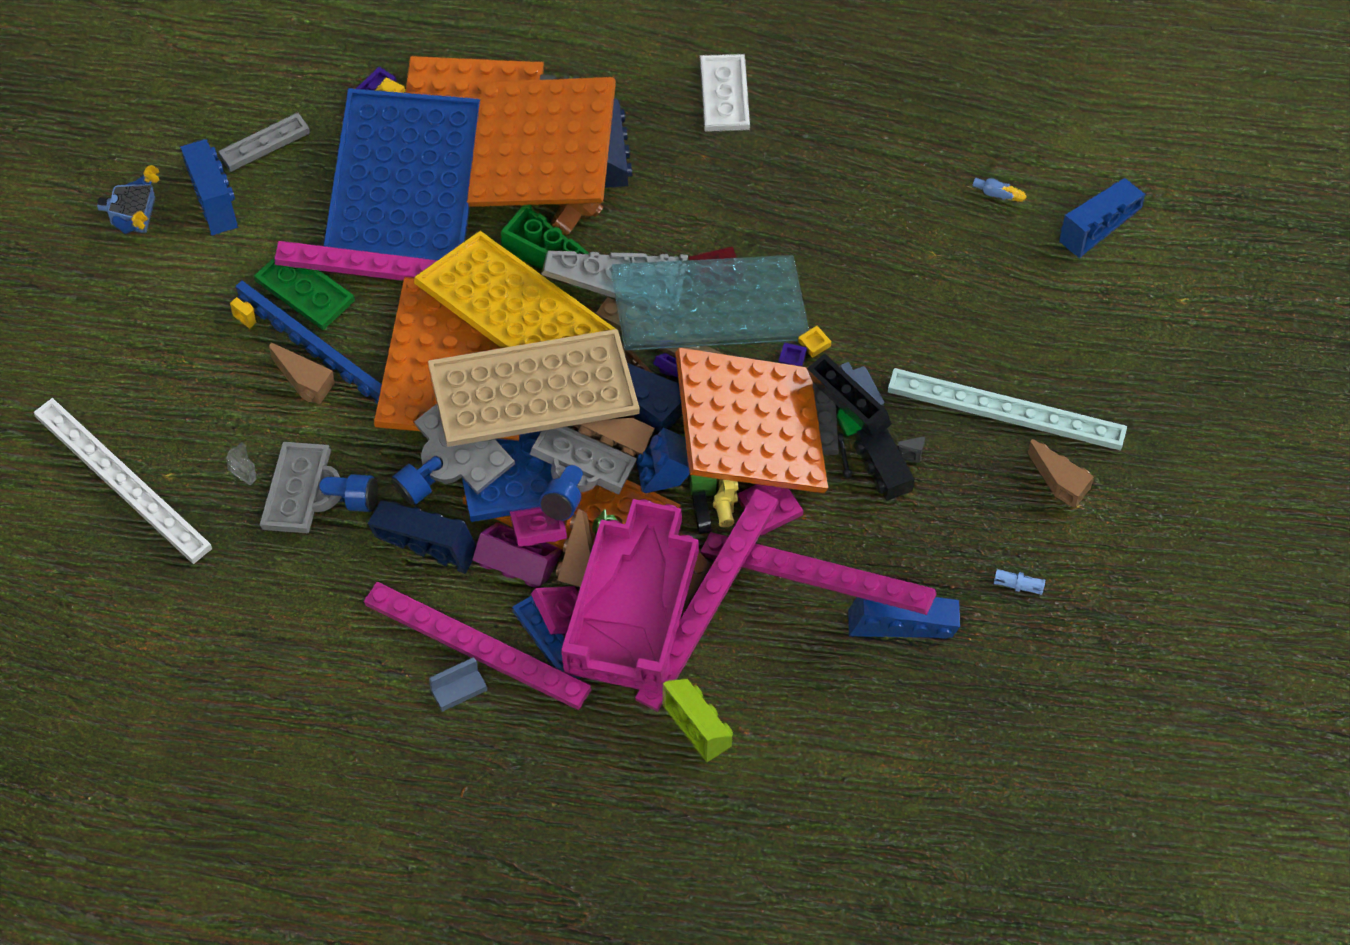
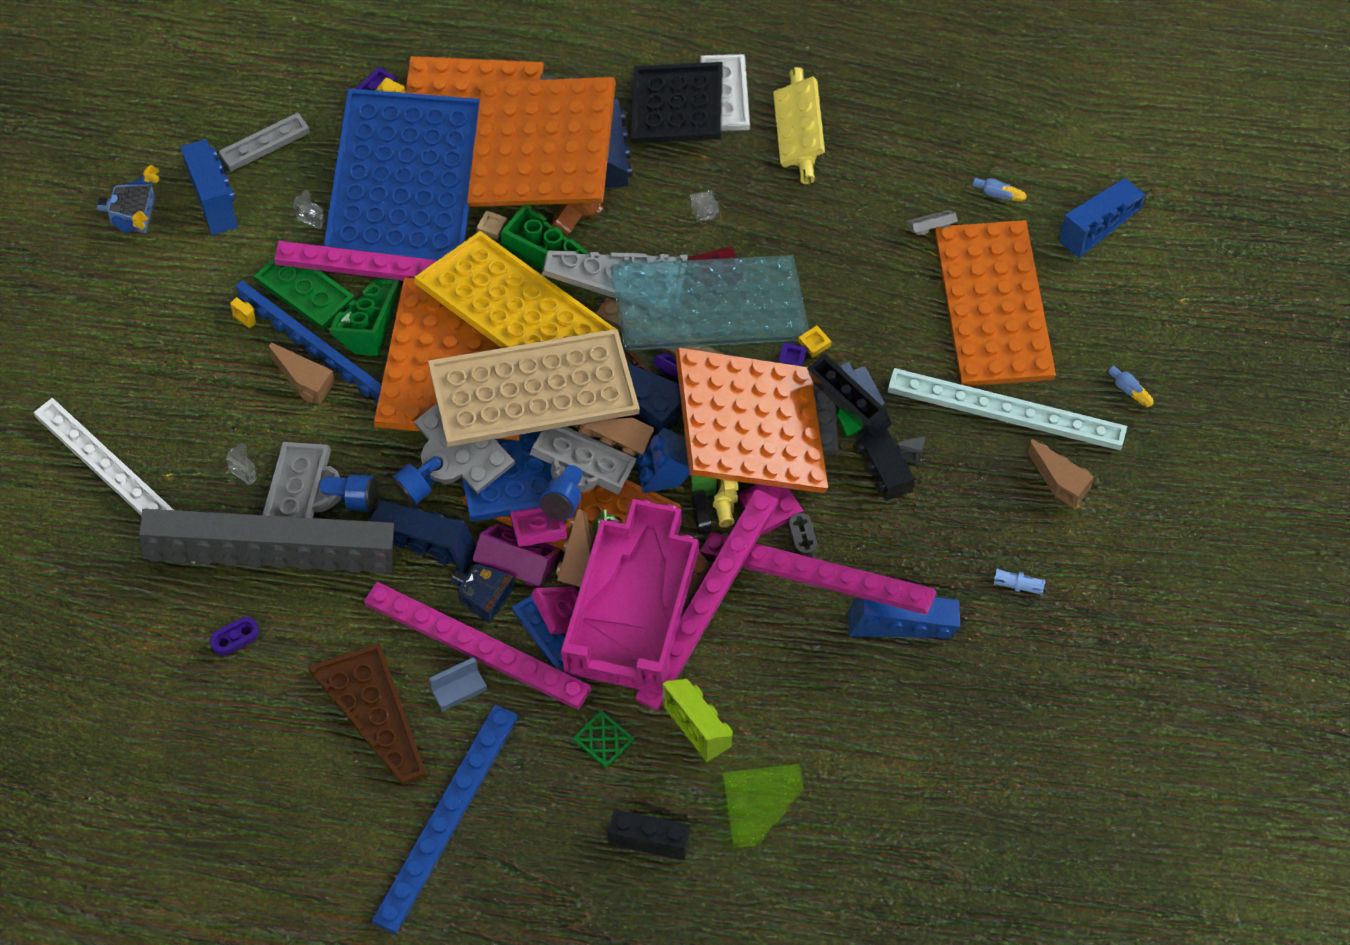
black hinge [838,433,852,478] -> none
none -> dark grey brick [139,509,394,574]
none -> dark purple plate [210,617,259,656]
none -> clear bracket [293,190,325,229]
none -> reddish brown wing [307,643,427,785]
none -> green wedge [329,277,400,356]
none -> blue plate [372,705,518,935]
none -> dark blue torso [451,564,514,624]
none -> tan plate [477,210,507,240]
none -> green window [572,710,635,769]
none -> black brick [608,809,691,861]
none -> black plate [631,62,724,144]
none -> clear bracket [690,190,719,222]
none -> clear neon green plate [723,764,803,848]
none -> light yellow plate [773,67,825,184]
none -> dark grey beam [789,513,817,557]
none -> light grey plate [906,210,958,235]
none -> orange plate [934,220,1056,386]
none -> medium blue piece [1108,366,1154,407]

